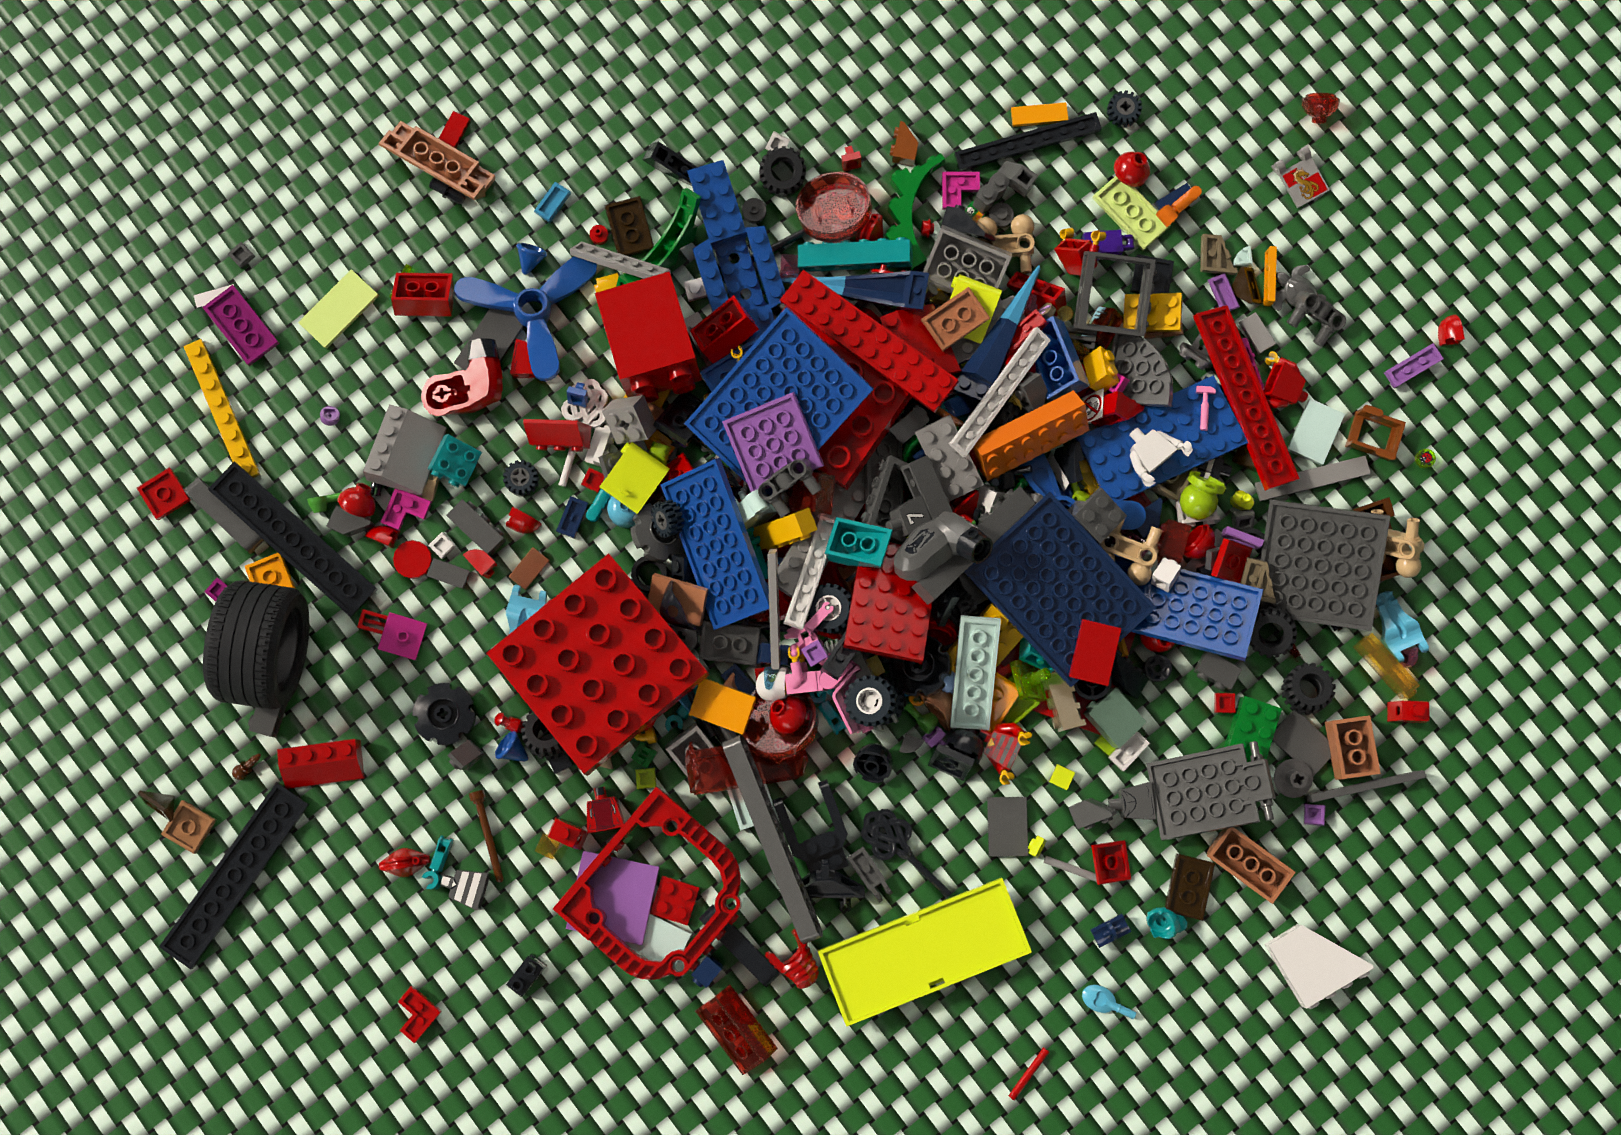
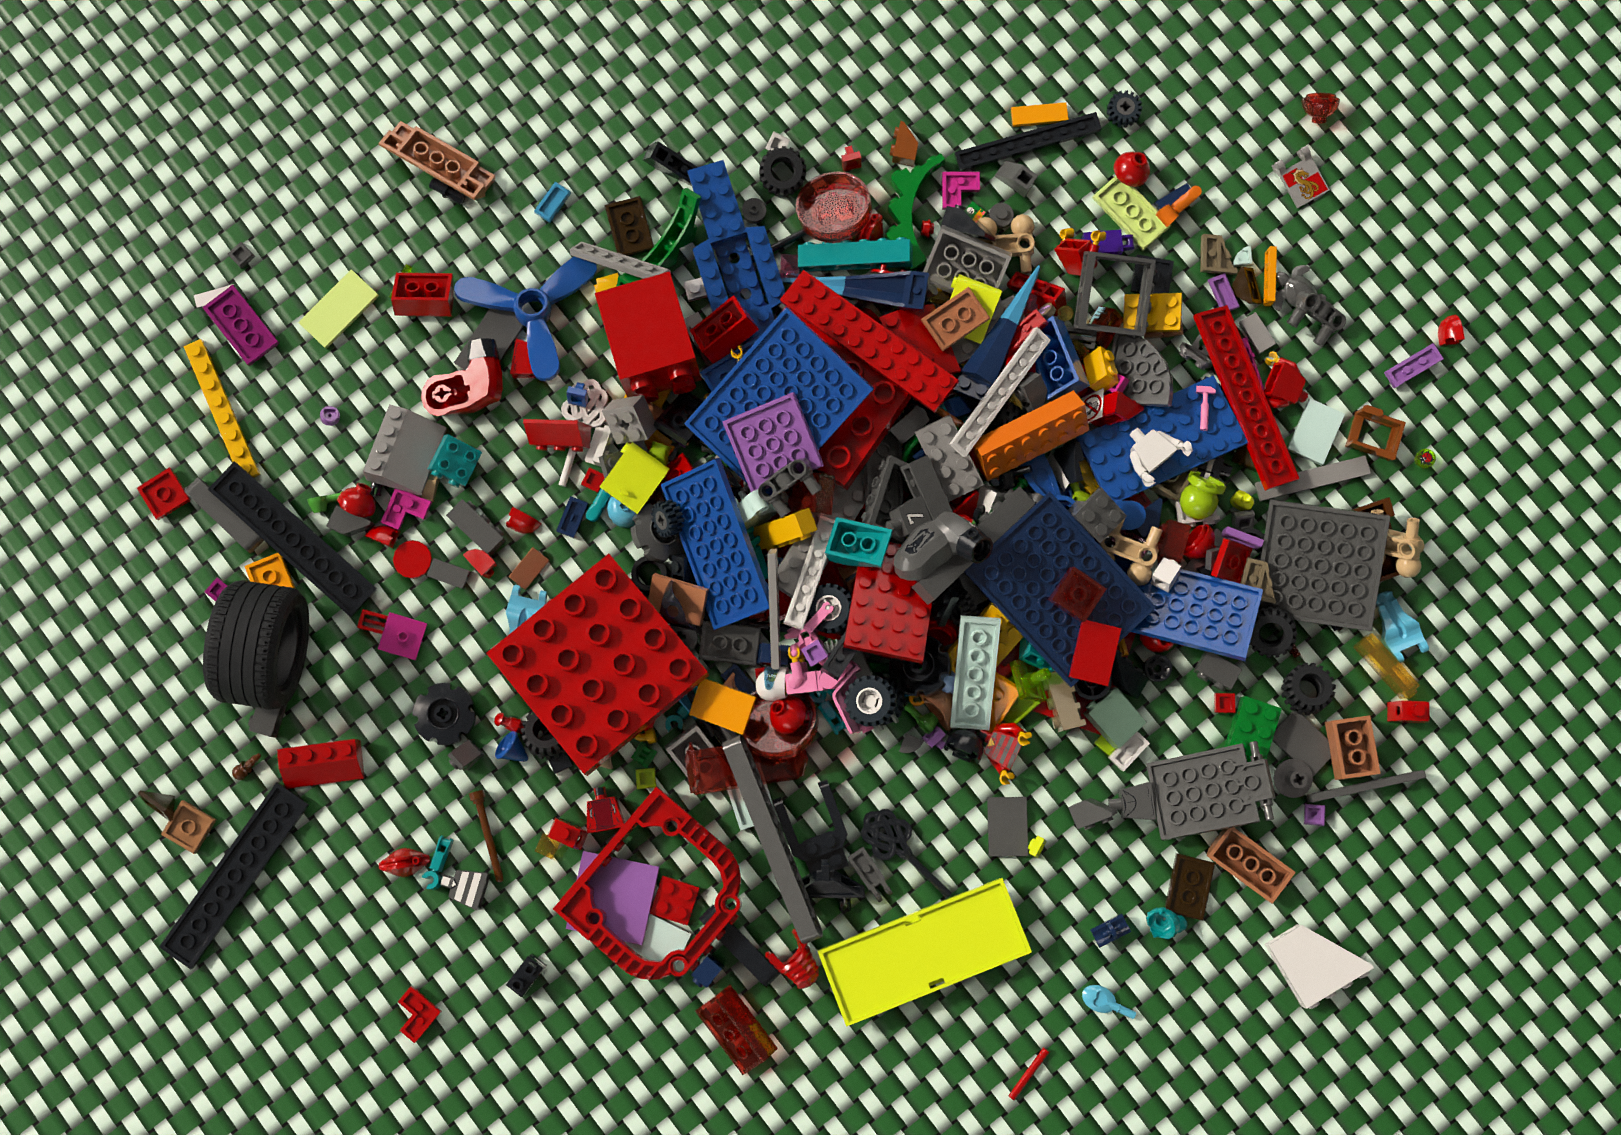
white tile [428,532,456,559] -> none
red tile [438,111,471,149] -> none
black wheel [503,460,539,496] -> none
blue hat [516,243,547,275] -> none
red tile [589,225,609,245] -> none
black cylinder [853,743,893,783] -> none
plate [867,655,886,676] -> none
black plate [928,744,975,781] -> none
dark grey brick [972,172,1010,214] -> none
light grey bar [1043,856,1097,882] -> none
neon yellow tile [1049,764,1075,790] -> none
red slope [1091,840,1131,885] -> none
clear pink bracket [1385,647,1419,668] -> none
none -> clear red brick [1048,566,1107,622]

